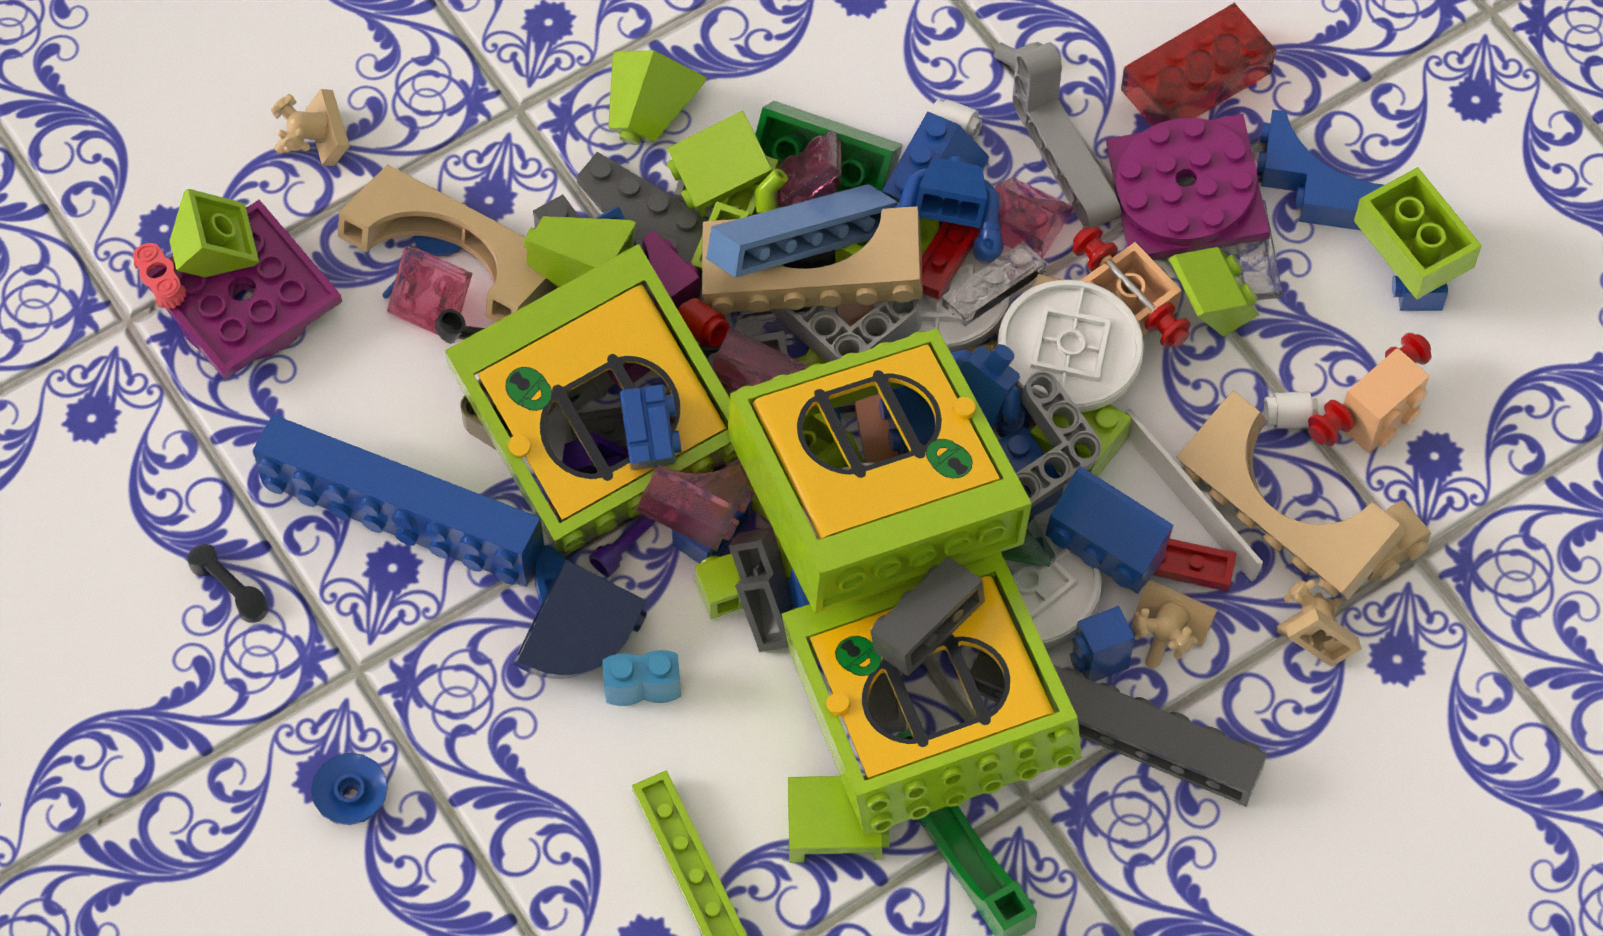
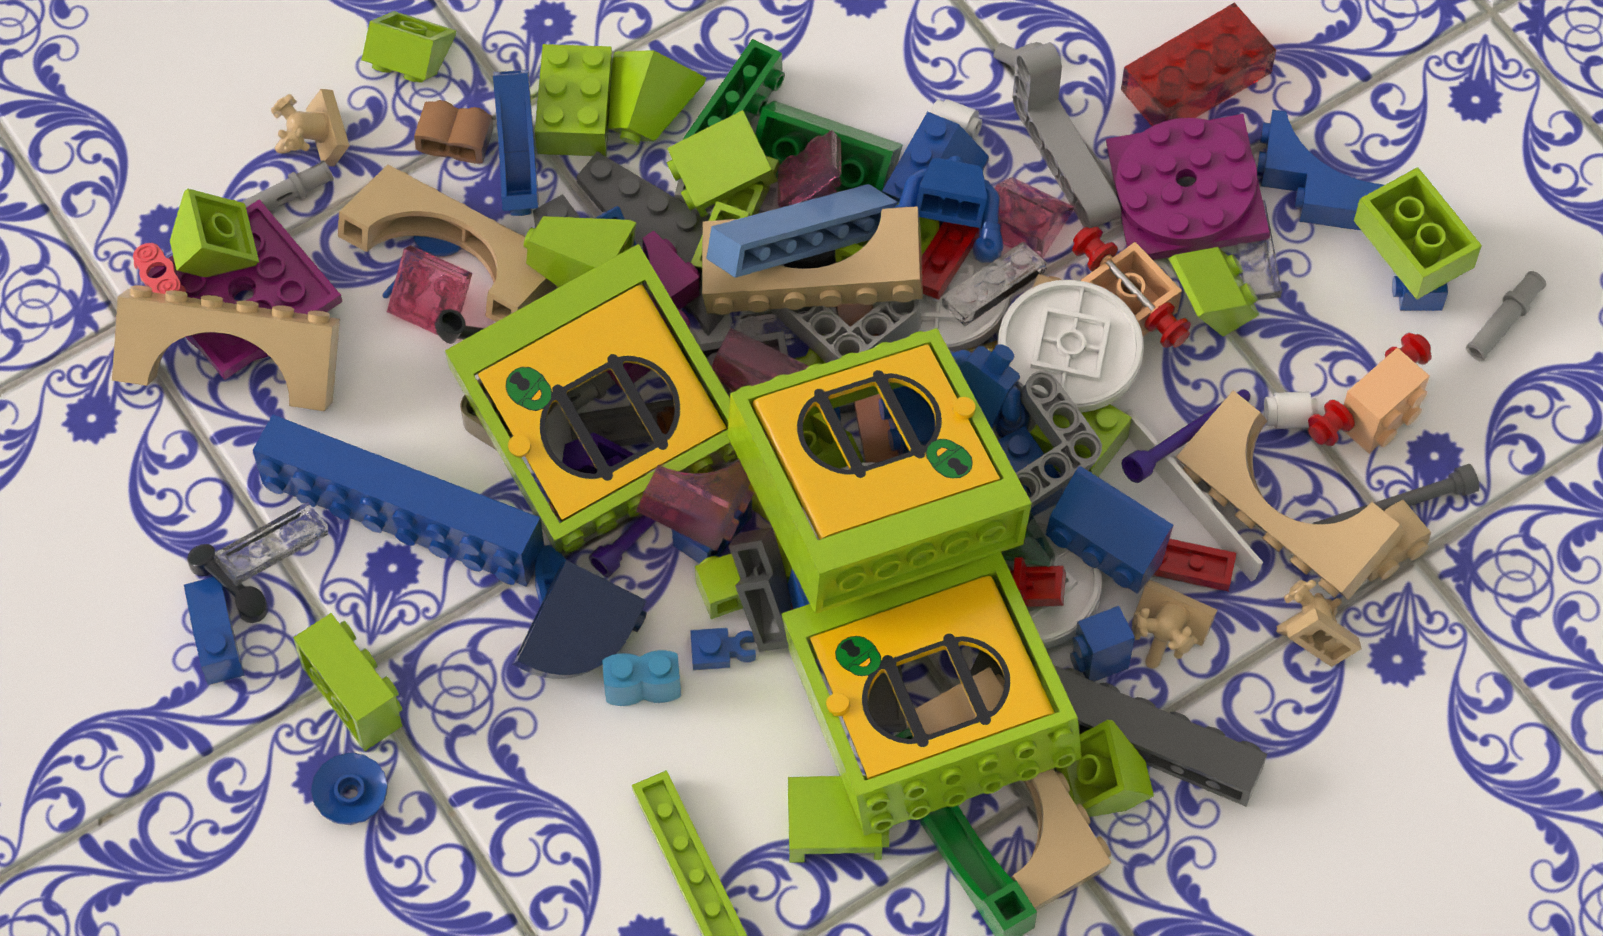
blue brick [620,384,682,470] -> none
red brick [678,298,730,347] -> none
lime arm [755,168,788,214] -> none
dark grey brick [870,556,985,676] -> none
none -> tan arch [112,285,340,411]
none -> blue slope [184,577,245,685]
none -> clear plate [214,502,328,586]
none -> light grey pin [241,160,334,211]
none -> lime brick [293,613,403,751]
none -> lime slope [361,11,457,83]
none -> medium nougat brick [414,100,493,164]
none -> blue arch [493,69,539,216]
none -> lime brick [535,44,612,157]
none -> green brick [682,39,785,140]
none -> blue plate [690,628,756,670]
none -> tan arch [915,667,1112,911]
none -> red bracket [1009,557,1066,607]
none -> lime slope [1056,719,1154,817]
none -> dark purple piece [1121,389,1251,483]
none -> dark grey piece [1312,464,1480,524]
none -> light grey pin [1466,271,1546,361]

